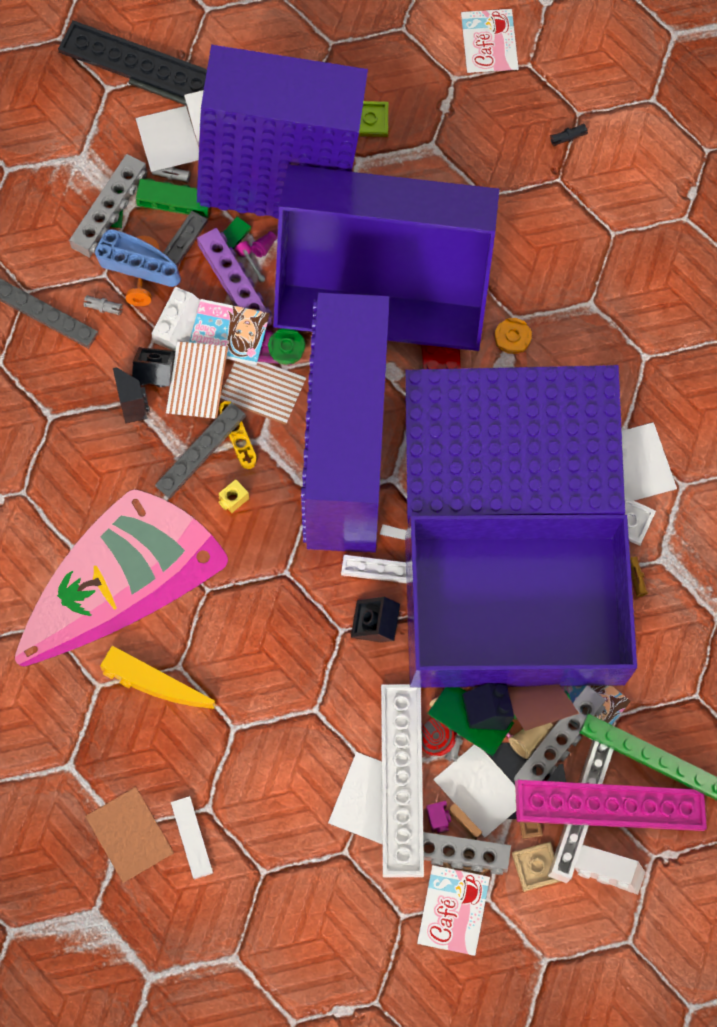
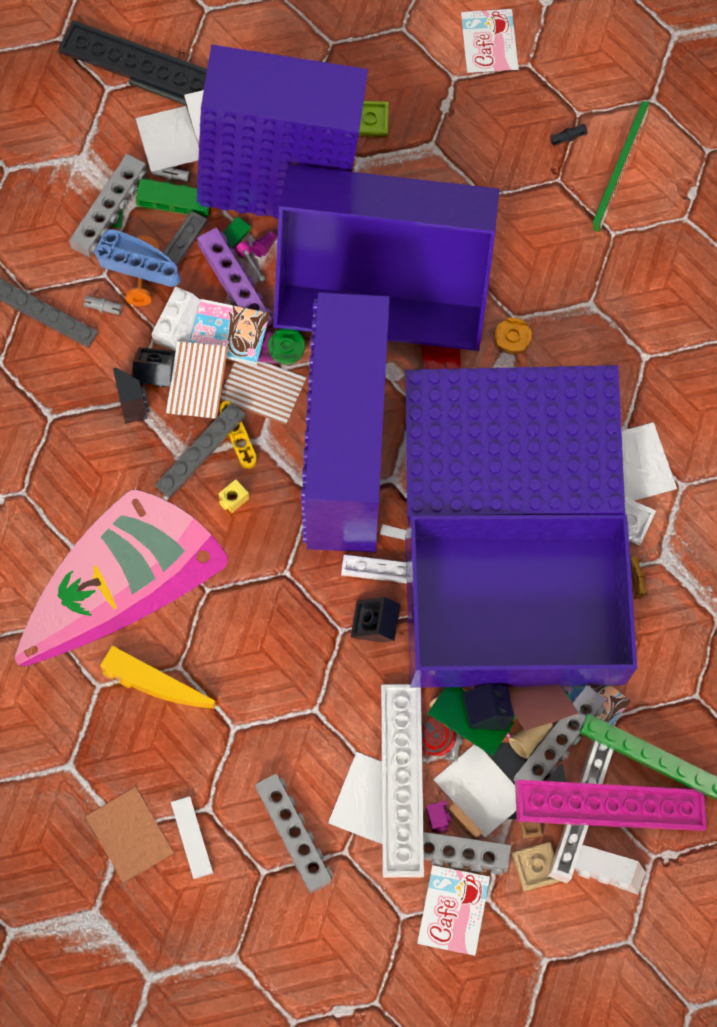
none -> light grey brick [255,774,333,895]
none -> green tile [593,101,649,232]

